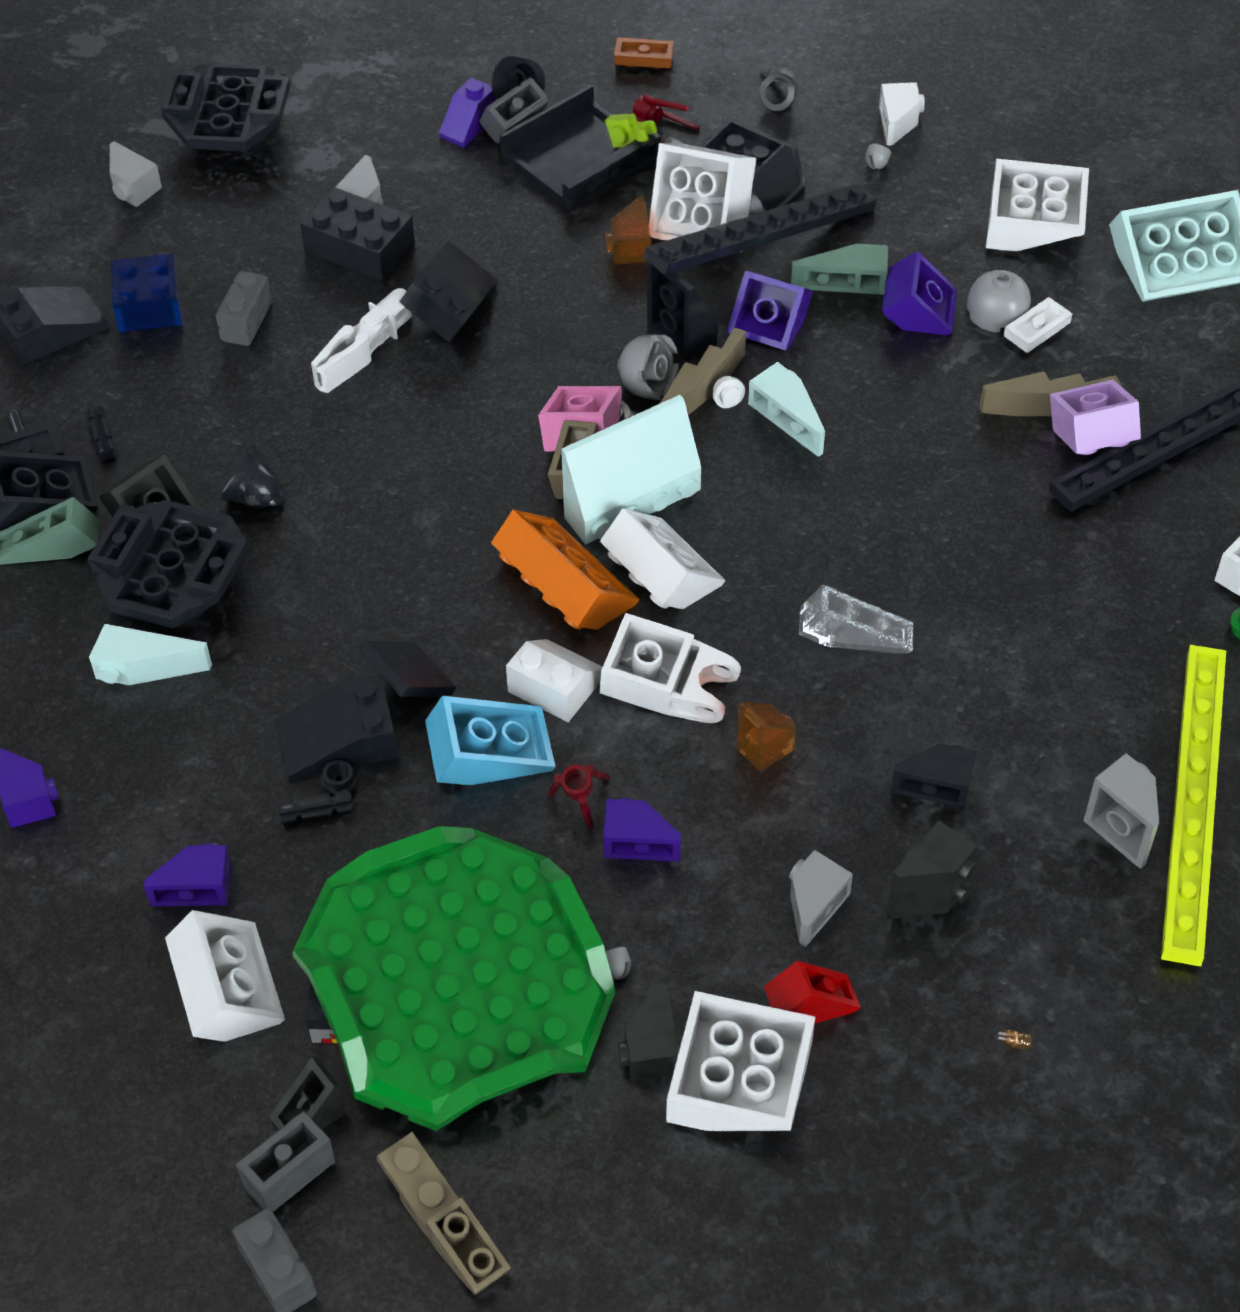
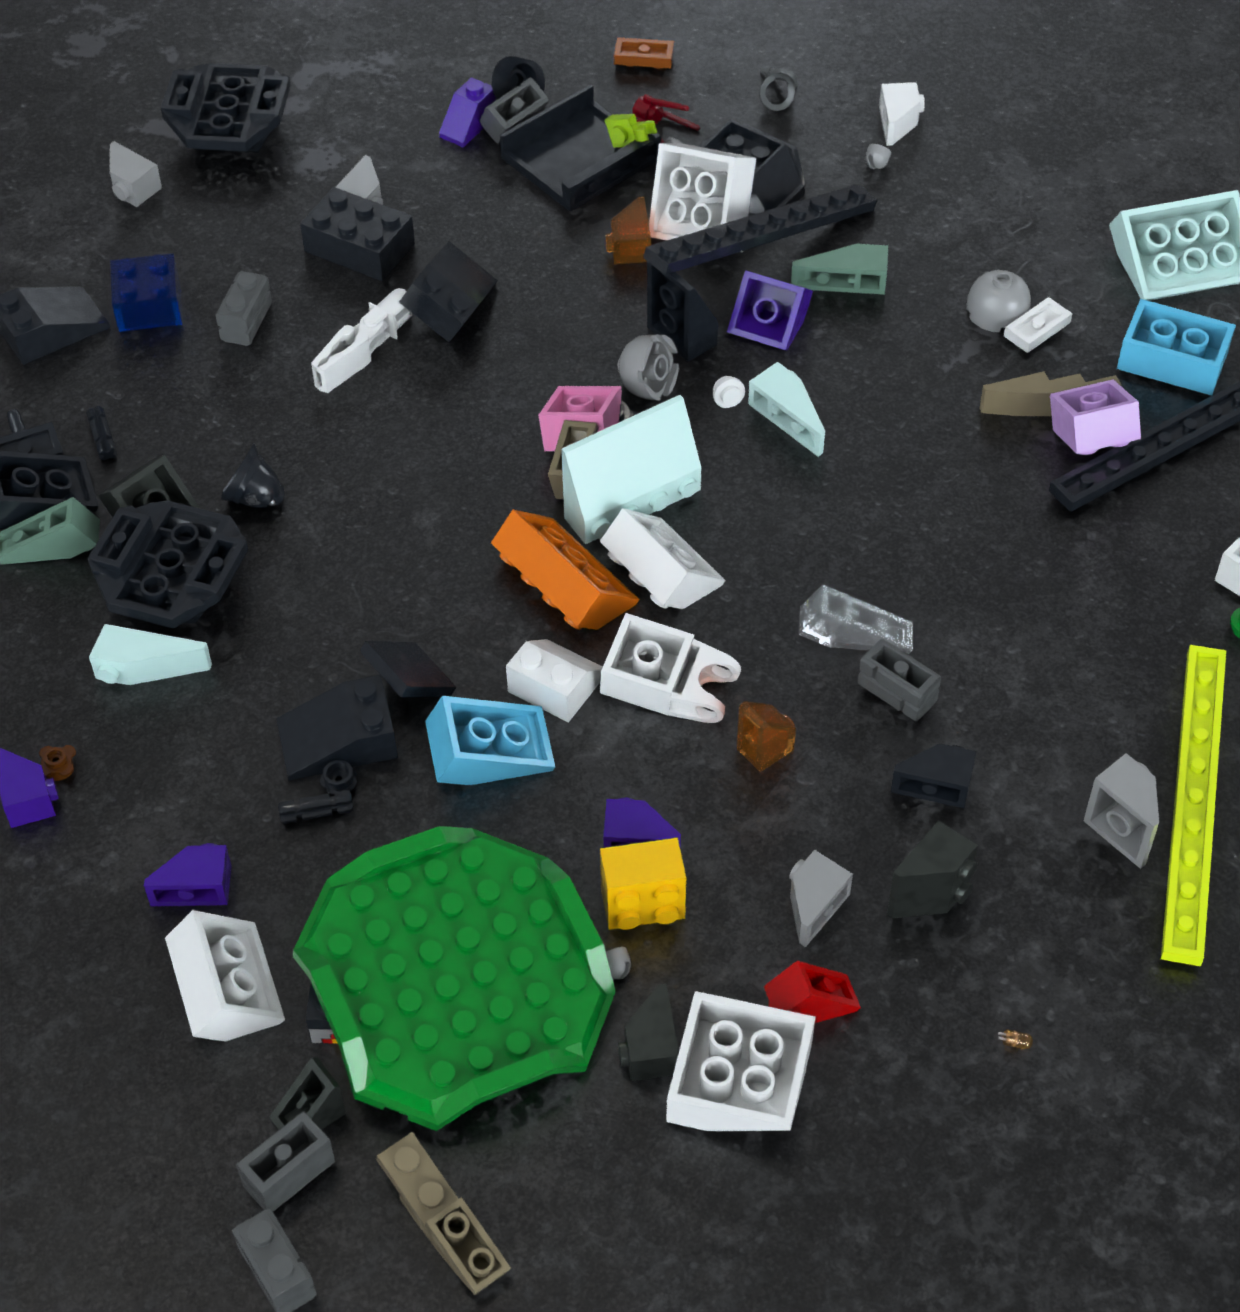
dark red plant [547,764,610,829] -> none
dark tan slope [661,328,746,415] -> none
dark purple slope [882,251,958,335] -> none
white slope [986,159,1089,251] -> none
none -> reddish brown plate [39,745,76,781]
none -> yellow brick [600,838,686,930]
none -> dark grey brick [858,639,942,721]
none -> medium azure brick [1117,299,1236,396]

